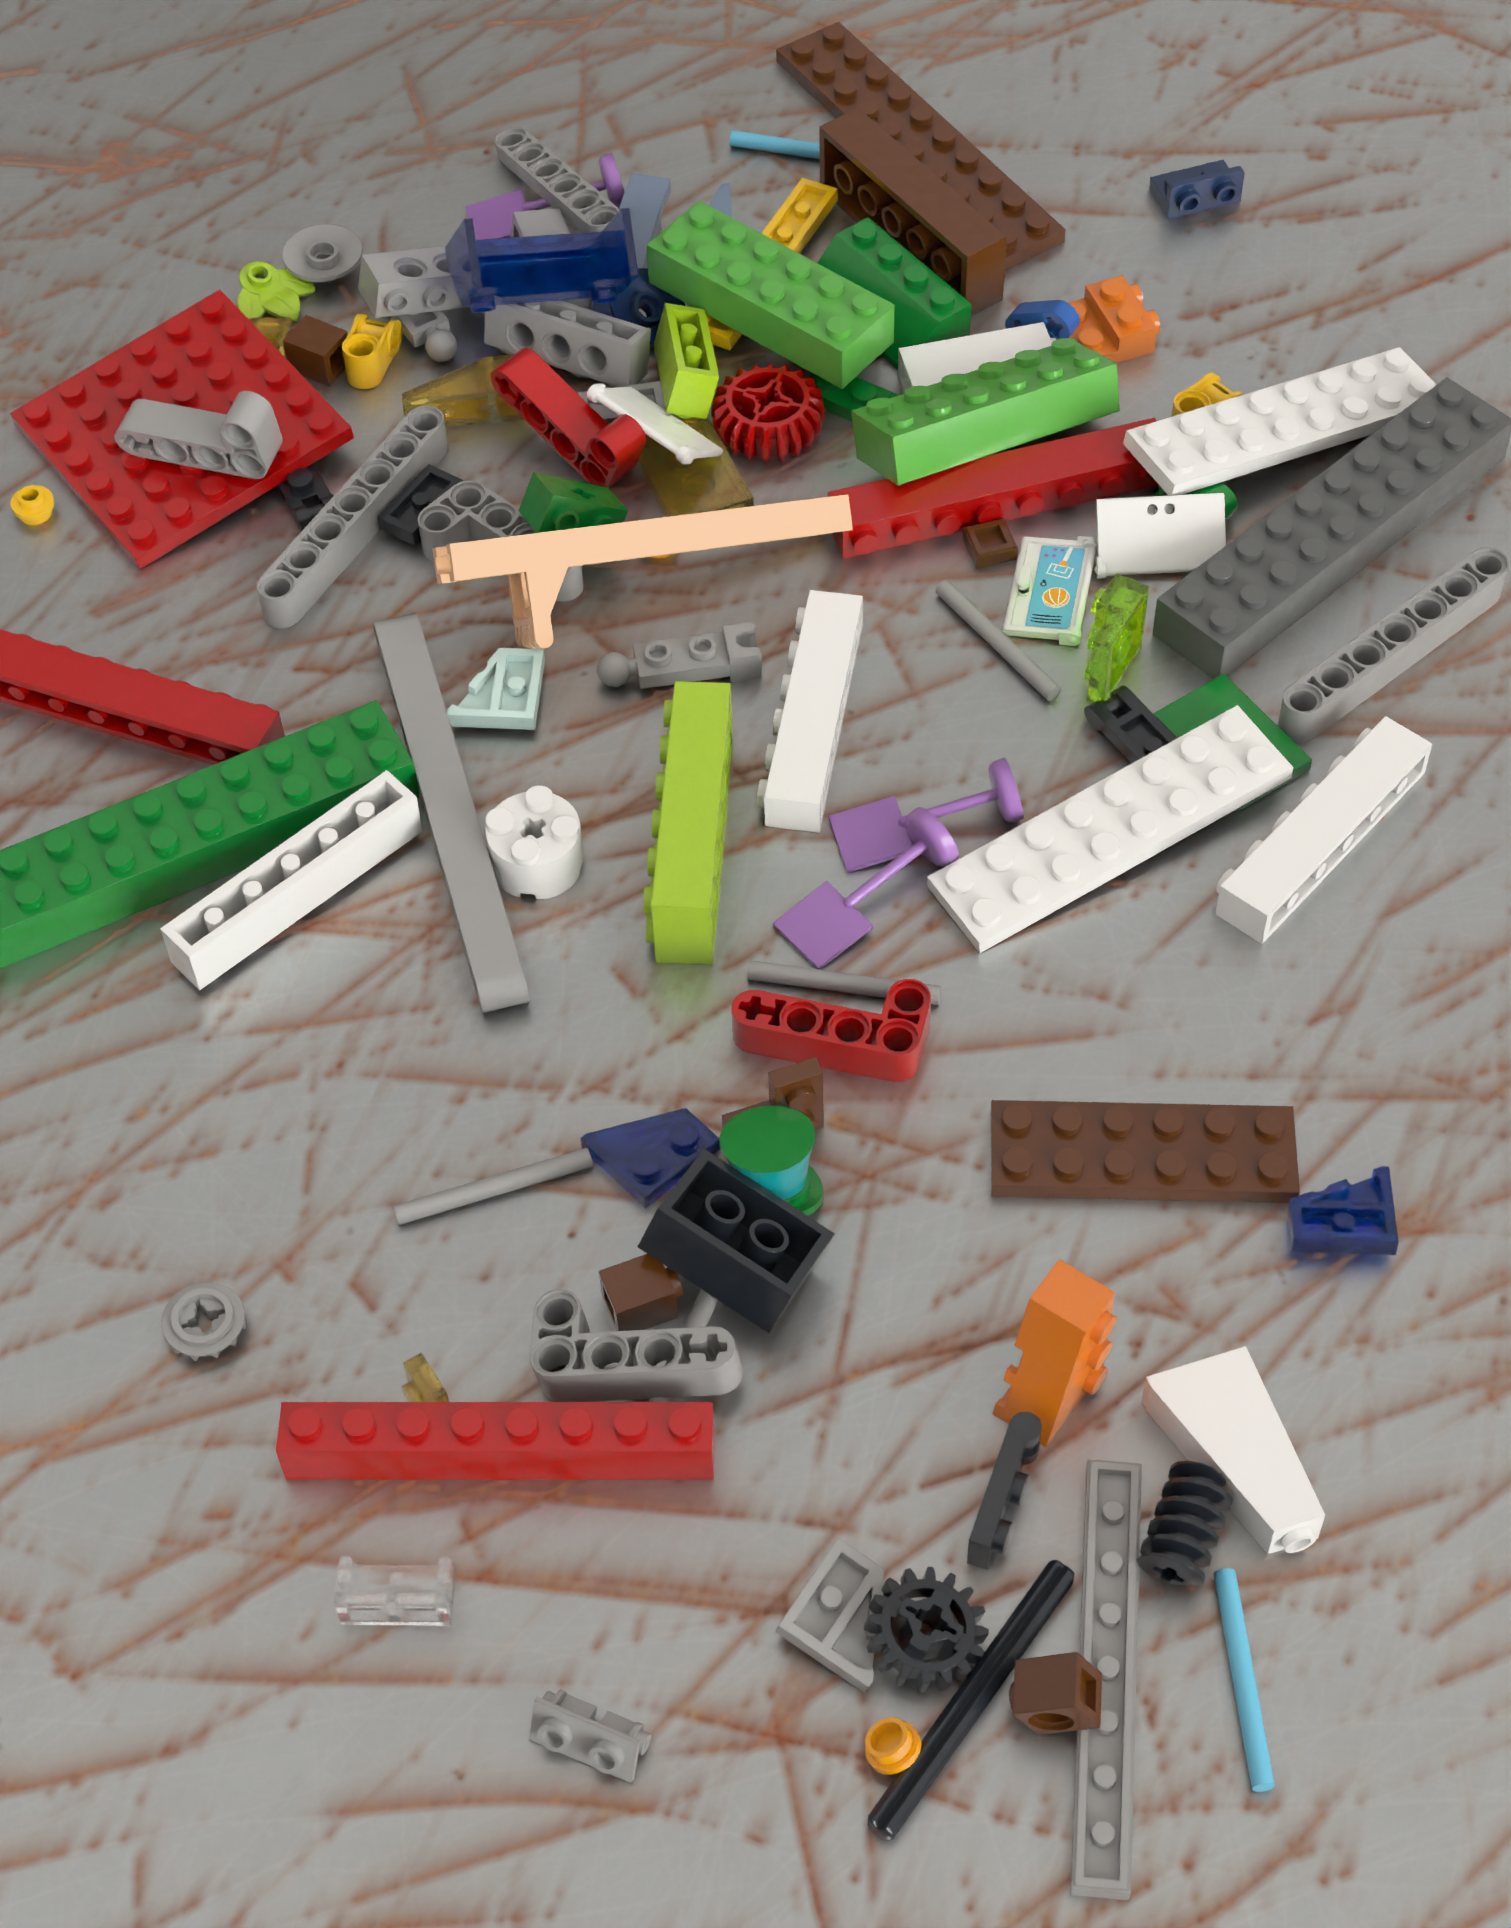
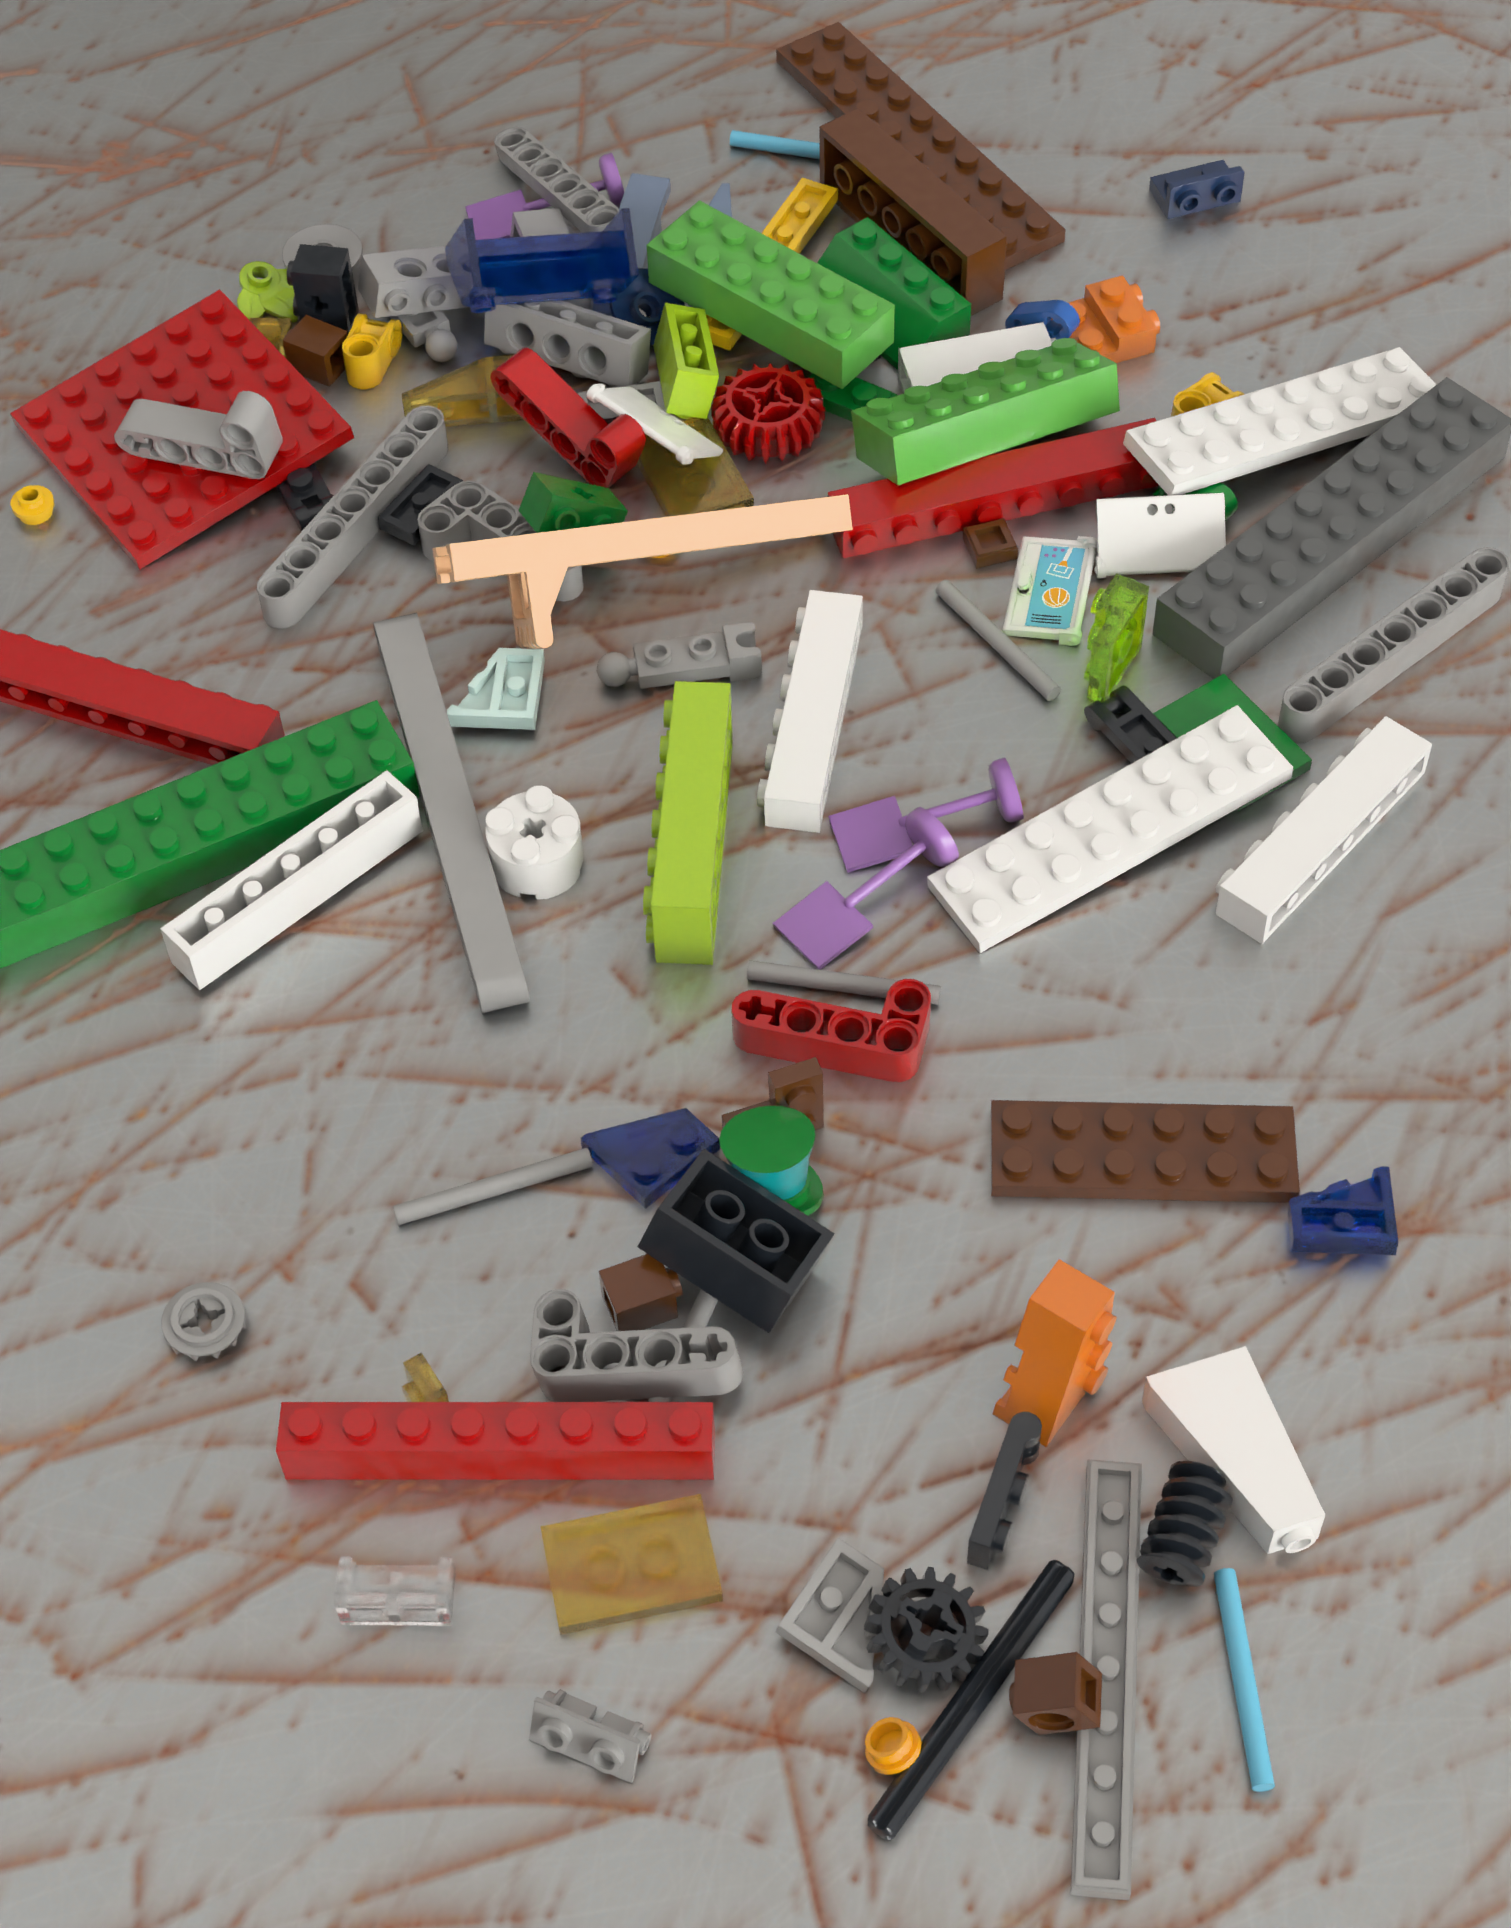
none -> black brick [287,244,359,334]
none -> clear yellow tile [540,1494,723,1635]

